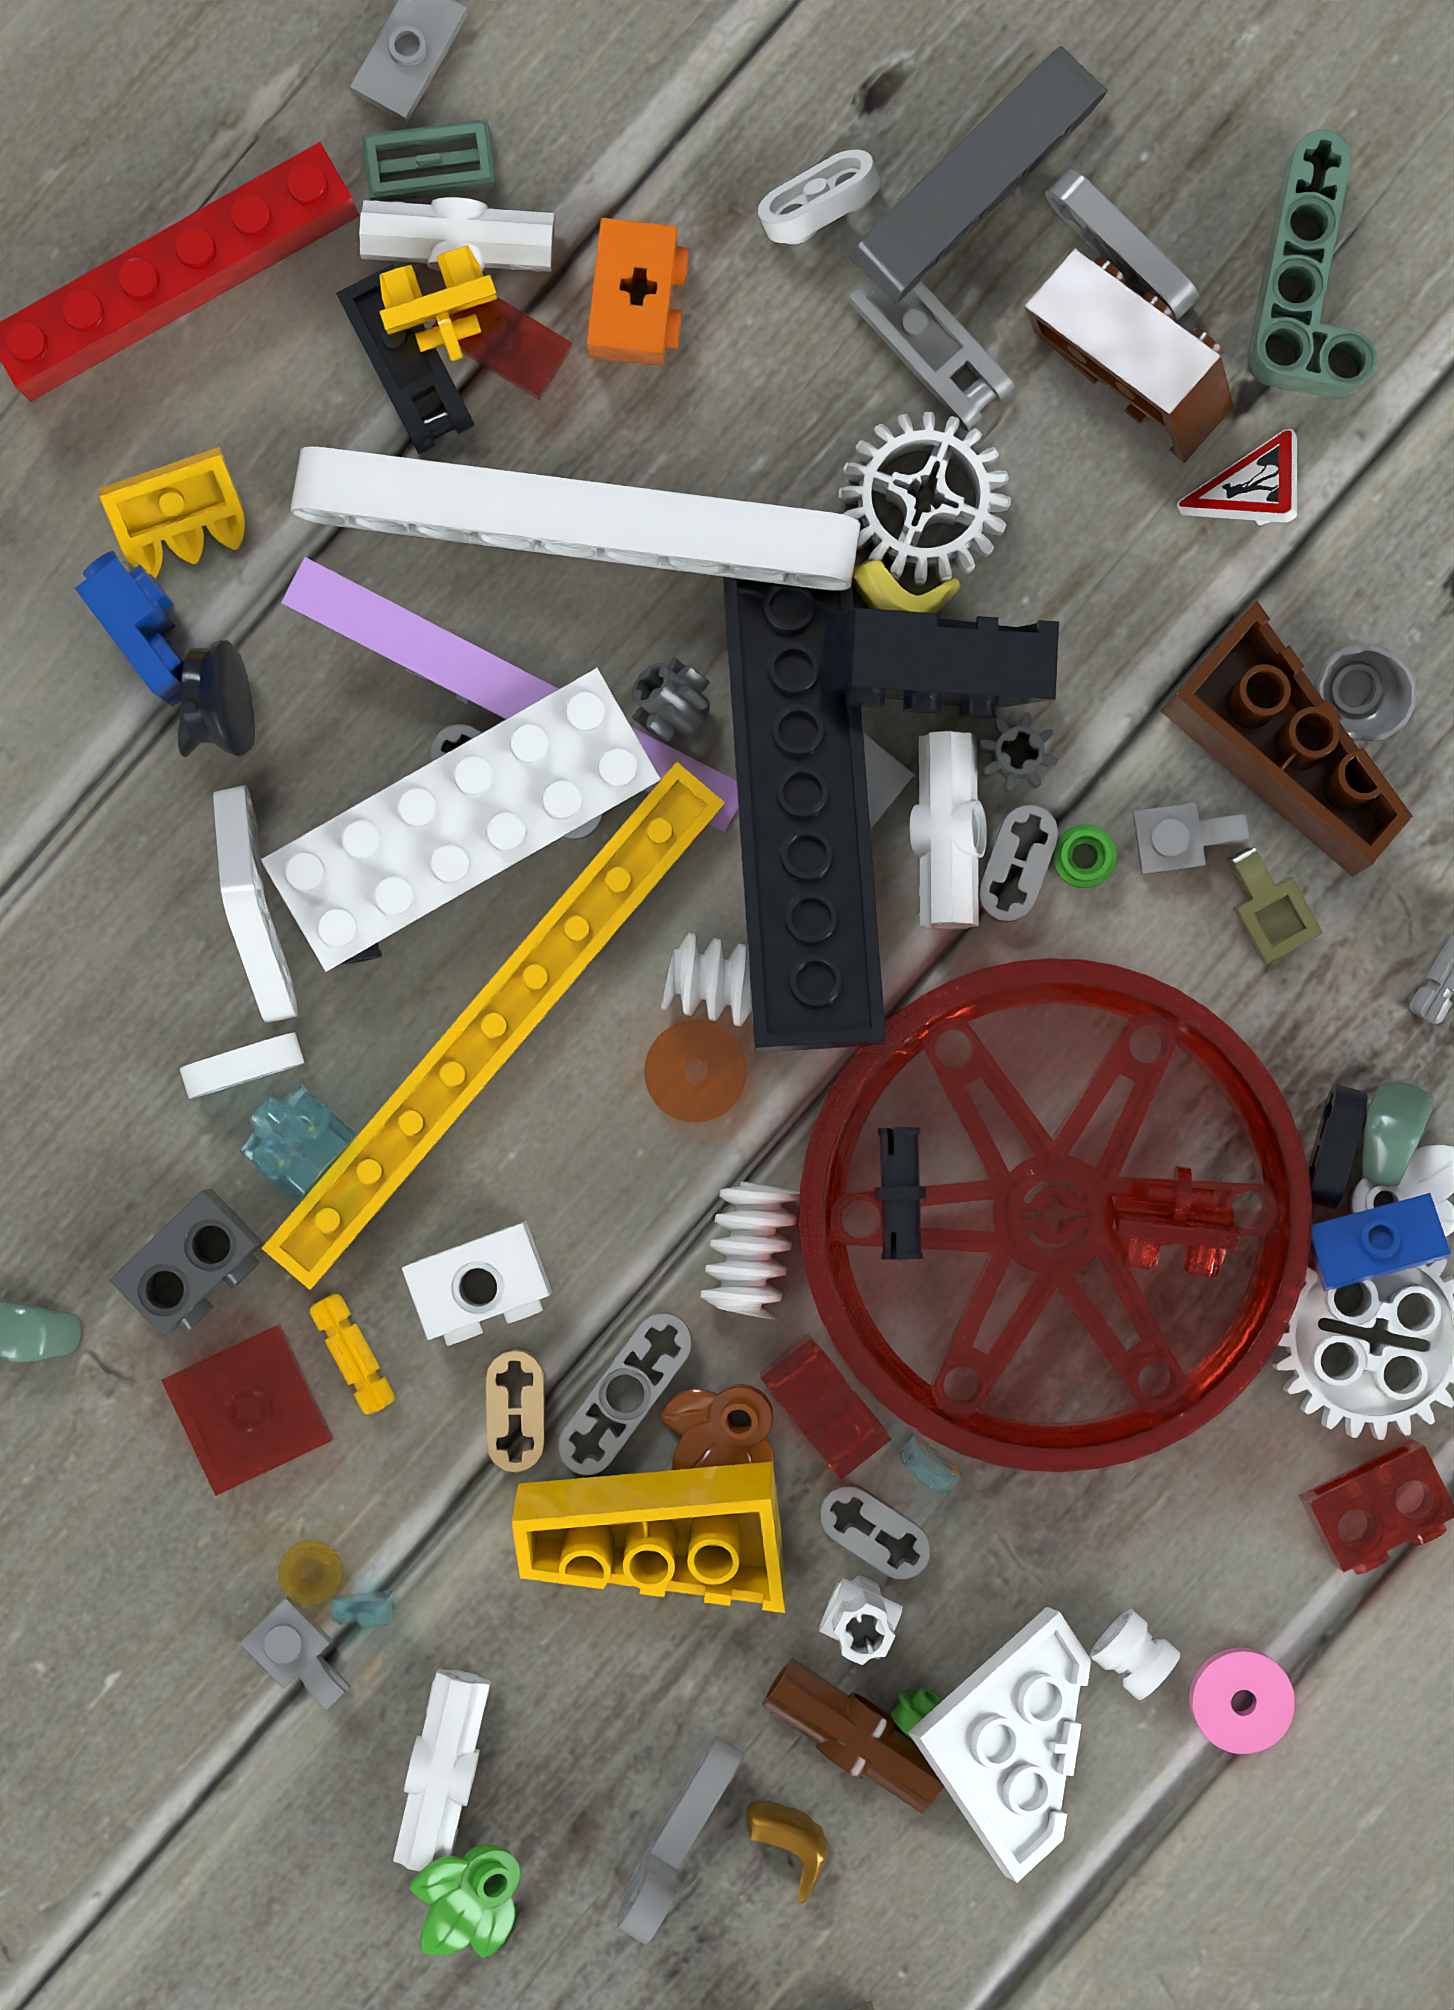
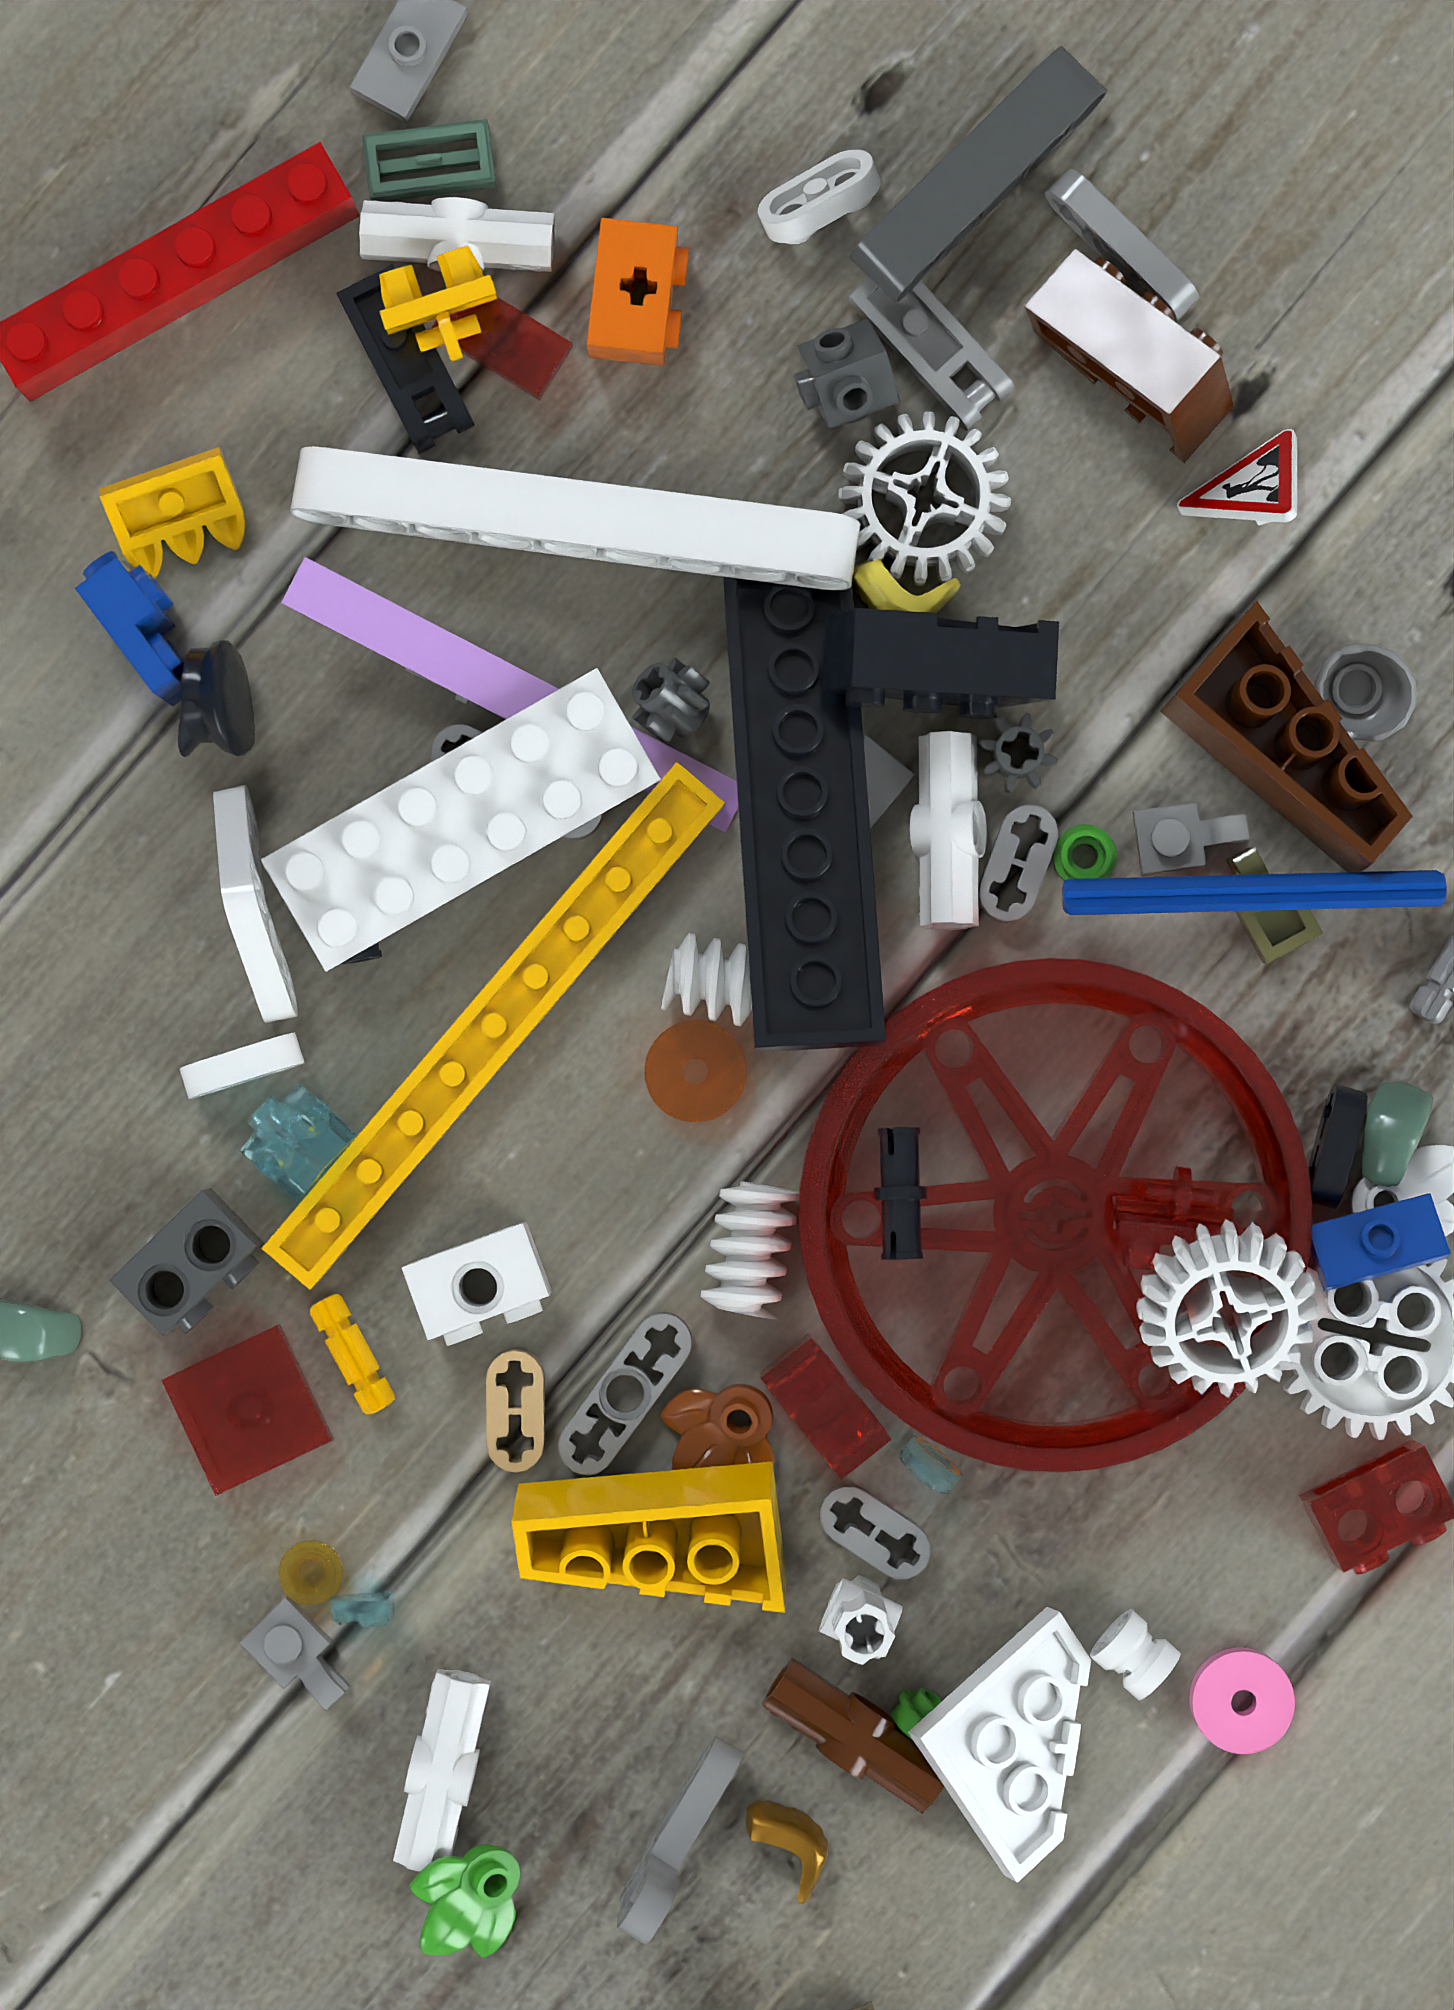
sand green beam [1247,130,1377,399] -> none
none -> dark grey brick [794,318,900,429]
none -> blue axle [1062,870,1447,915]
none -> white gear [1136,1219,1319,1398]

